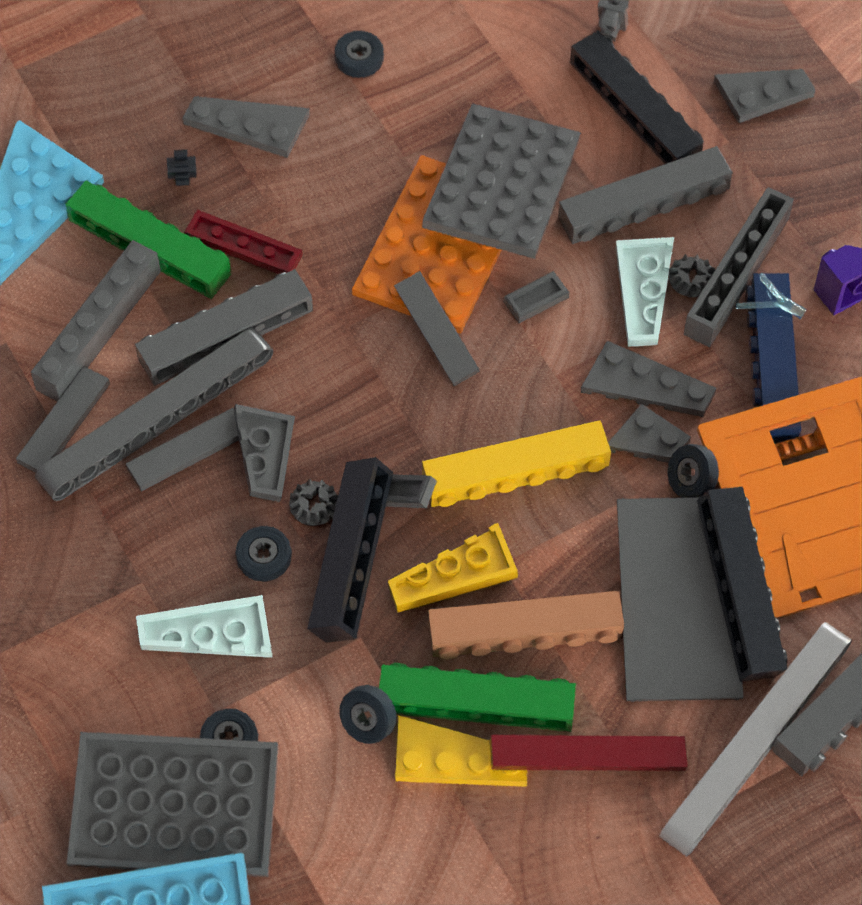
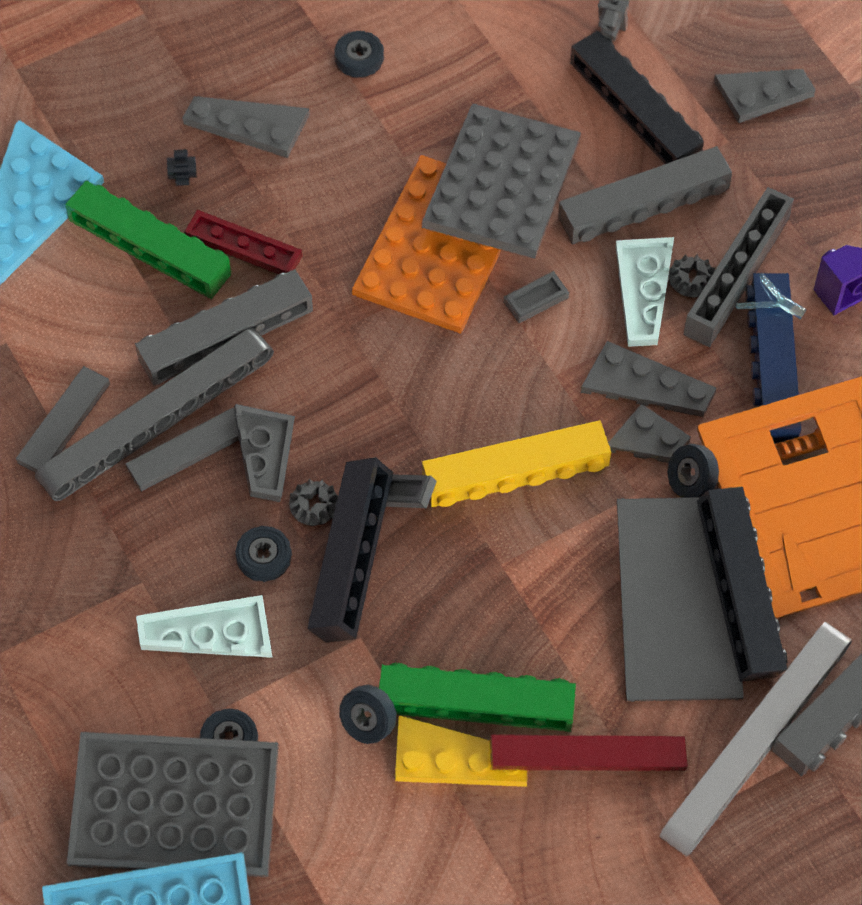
dark grey brick [31,240,161,402] -> none
yellow wing [388,523,518,613] -> none
dark grey tile [394,271,480,386] -> none
nougat brick [428,591,624,659] -> none

